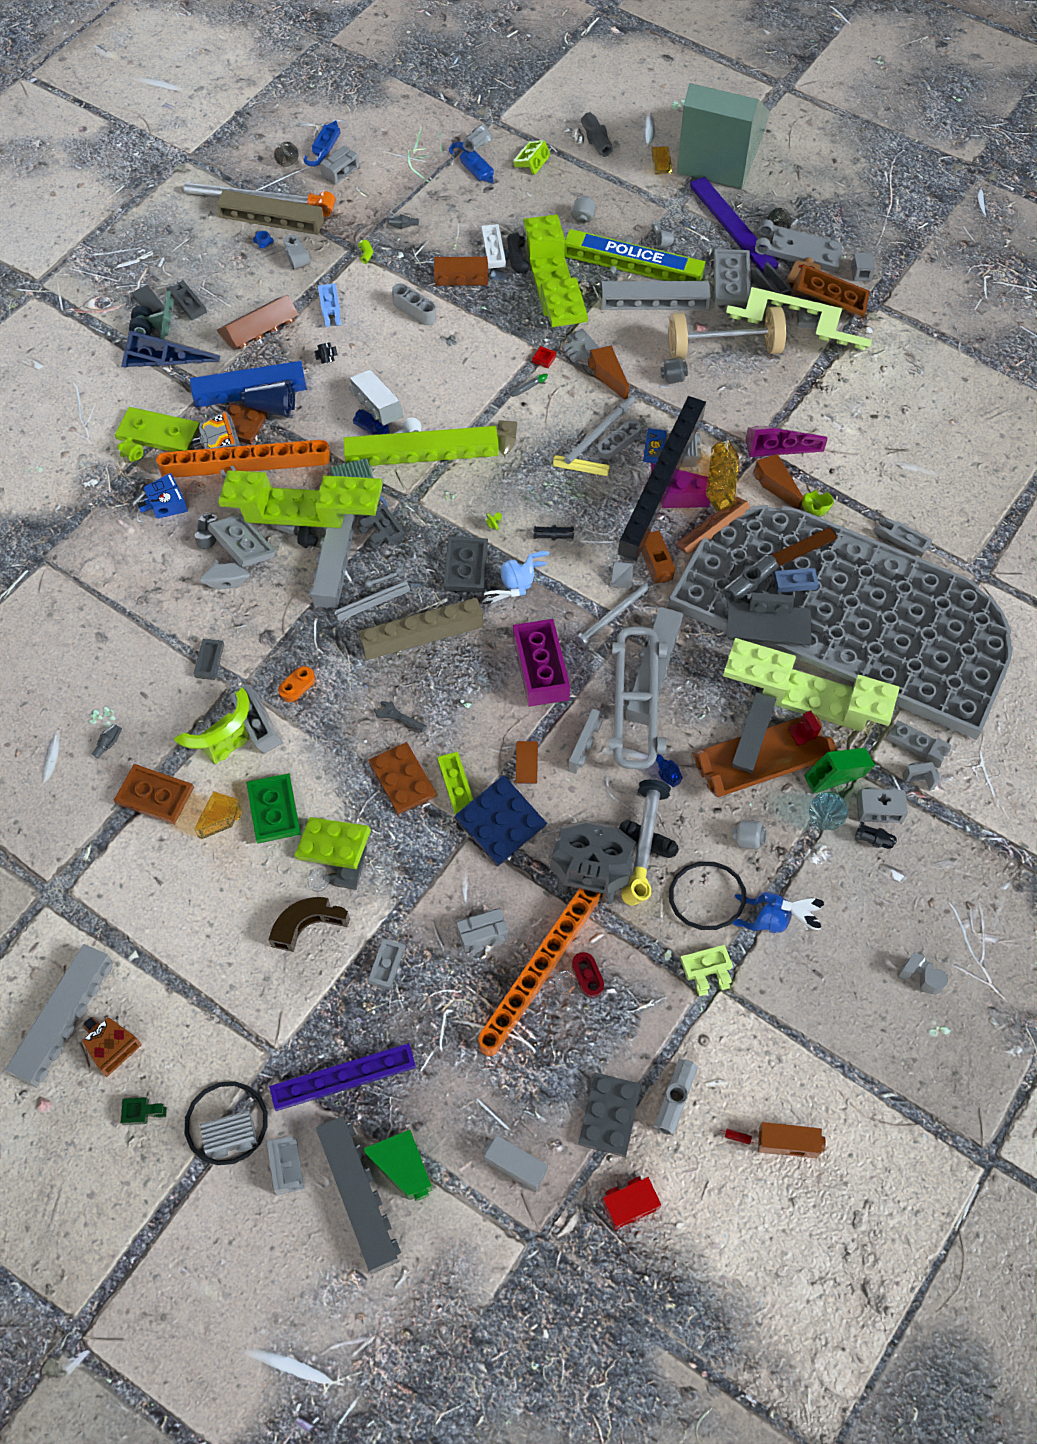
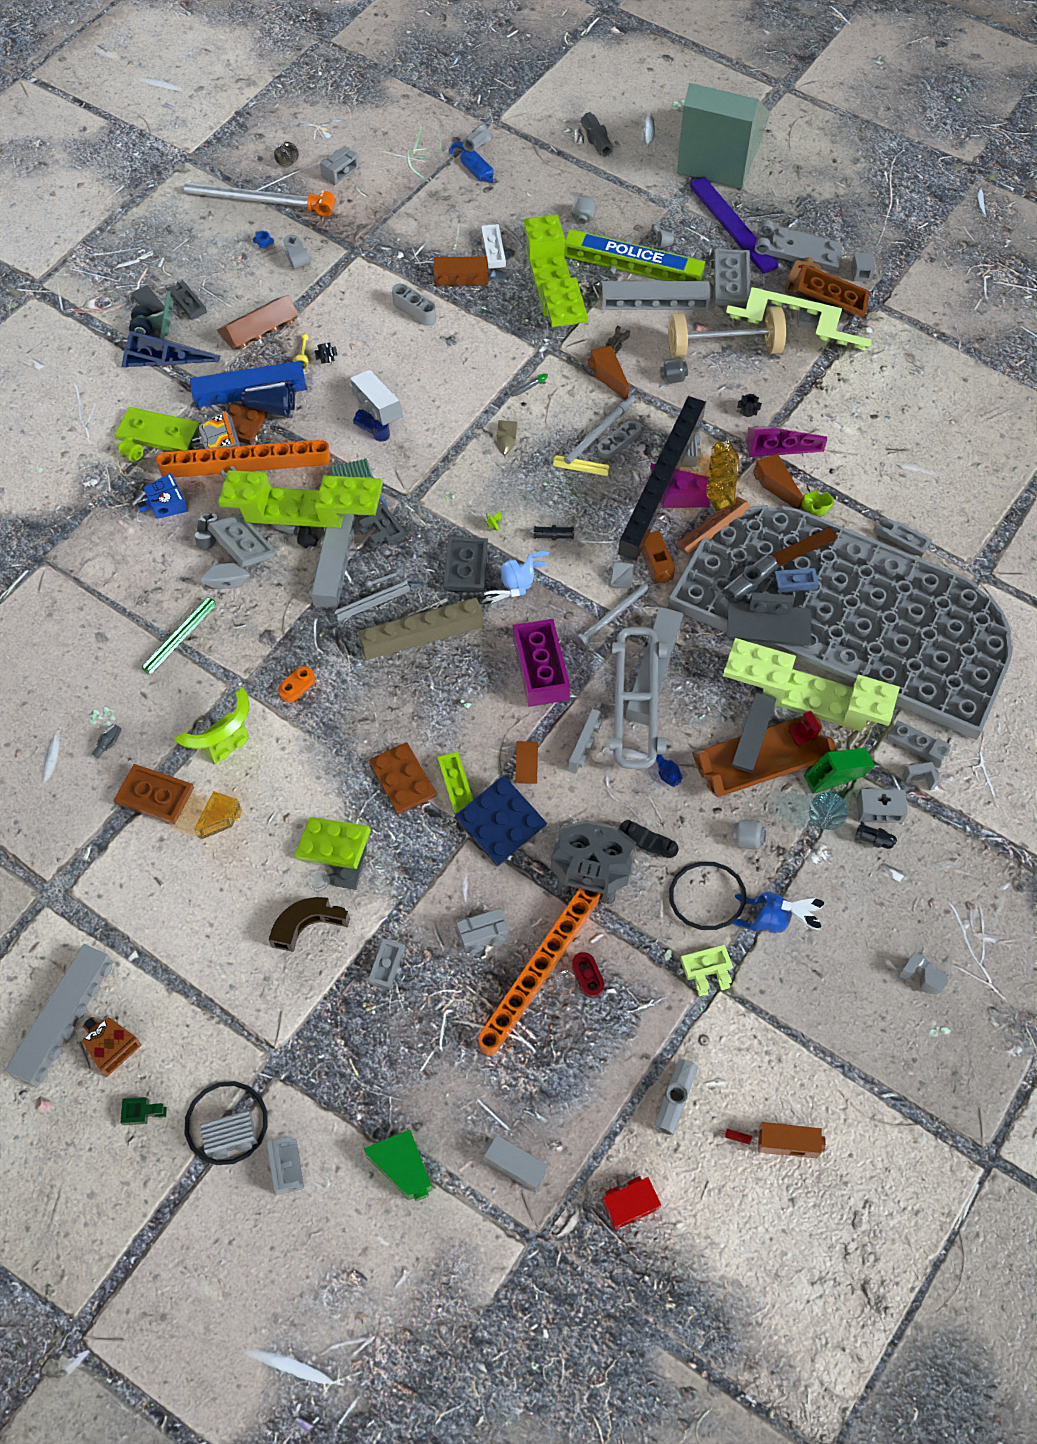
dark grey tile [193,639,224,680] -> none
dark tan brick [216,190,324,235] -> none
light grey brick [230,684,283,754] -> none
green plate [246,773,301,844] -> none
dark purple plate [269,1043,416,1111] -> none
blue plate [303,120,340,167] -> none
dark grey brick [315,1116,401,1275] -> none
light blue hinge [318,283,341,327] -> none
lime brick [343,426,498,466] -> none
lime arm [358,239,374,264] -> none
dark grey piece [374,701,427,733] -> none
dark grey piece [388,214,419,229] -> none
white bar [393,418,422,434] -> none
black piece [507,232,530,274] -> none
lime bracket [513,140,550,175] -> none
red tile [532,346,557,369] -> none
light grey hinge [562,328,599,364] -> none
dark grey plate [578,1072,642,1158] -> none
piece [621,779,671,906] -> none
tile [643,428,667,464] -> none
clear yellow slope [651,146,672,174] -> none
dark grey window [751,262,793,307] -> none
clear smoke head [767,207,792,229] -> none
none -> axle [141,597,216,674]
none -> light yellow hinge [294,333,309,370]
none -> clear smoke plate [606,325,630,355]
none -> black gear [737,394,762,417]

